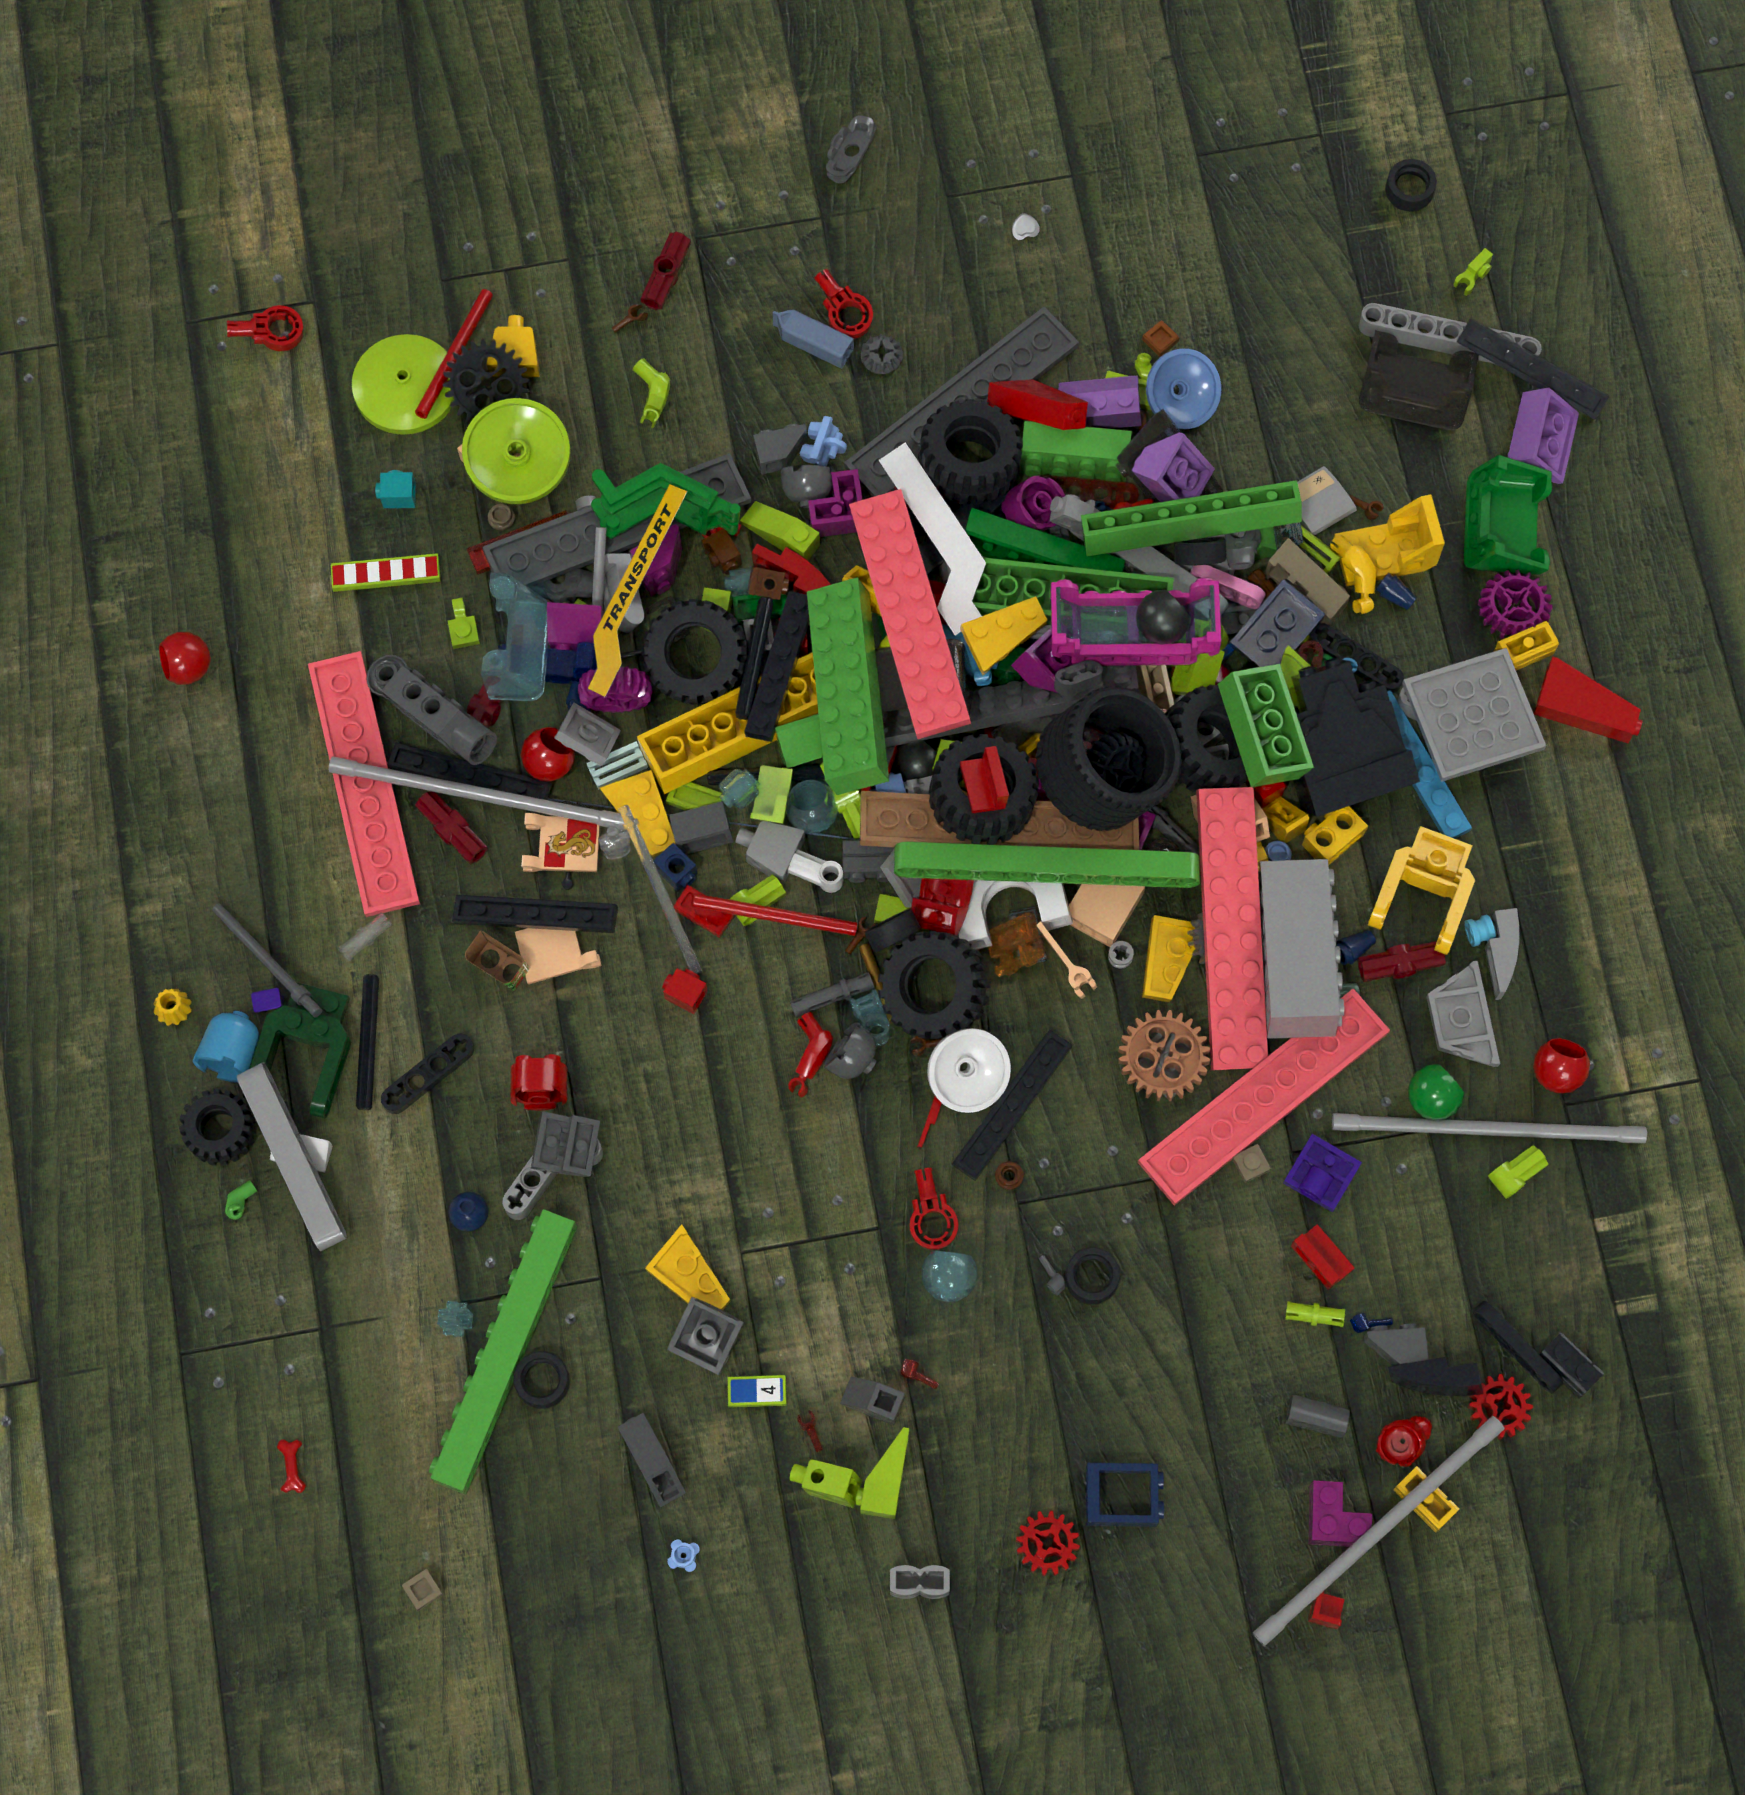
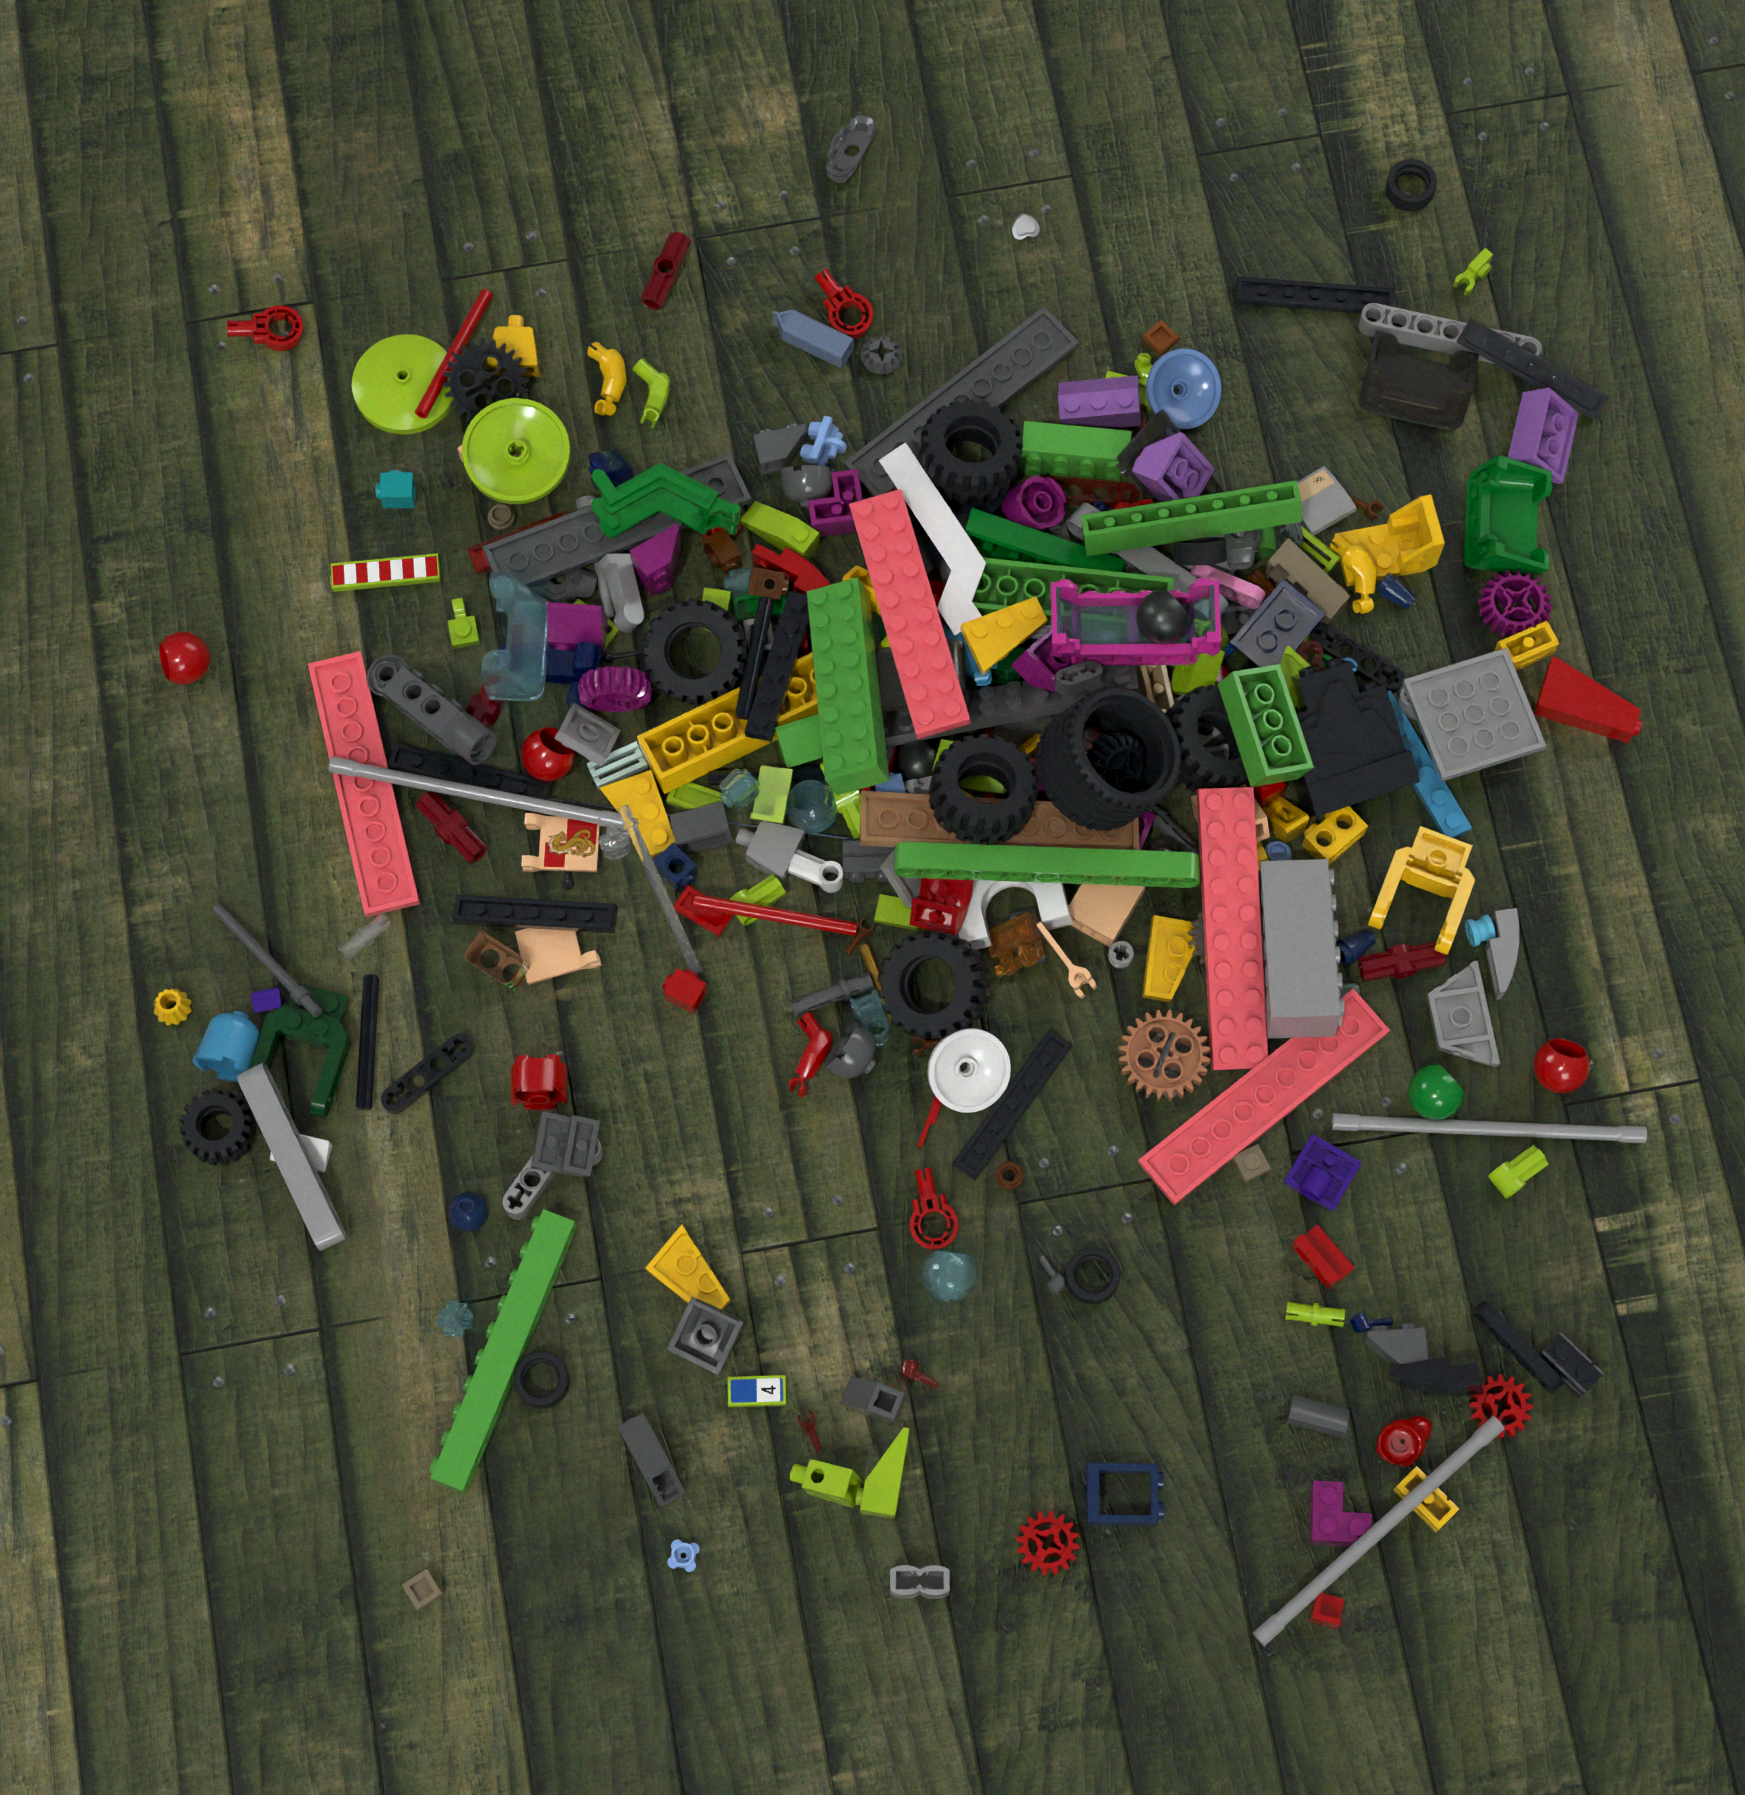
bright green arm [225,1180,258,1220] -> none
red piece [277,1439,306,1493] -> none
yellow sticker [588,484,687,697] -> none
light grey bar [592,527,606,608] -> none
reddish brown hand [612,305,648,333] -> none
black tyre [865,909,921,952] -> none
red panel [960,746,1009,813] -> none
red slope [987,379,1088,430] -> none
light grey brick [1050,495,1095,532] -> none
none -> yellow arm [587,342,627,416]
none -> clear blue slope [588,449,634,492]
none -> black tile [1235,276,1394,314]

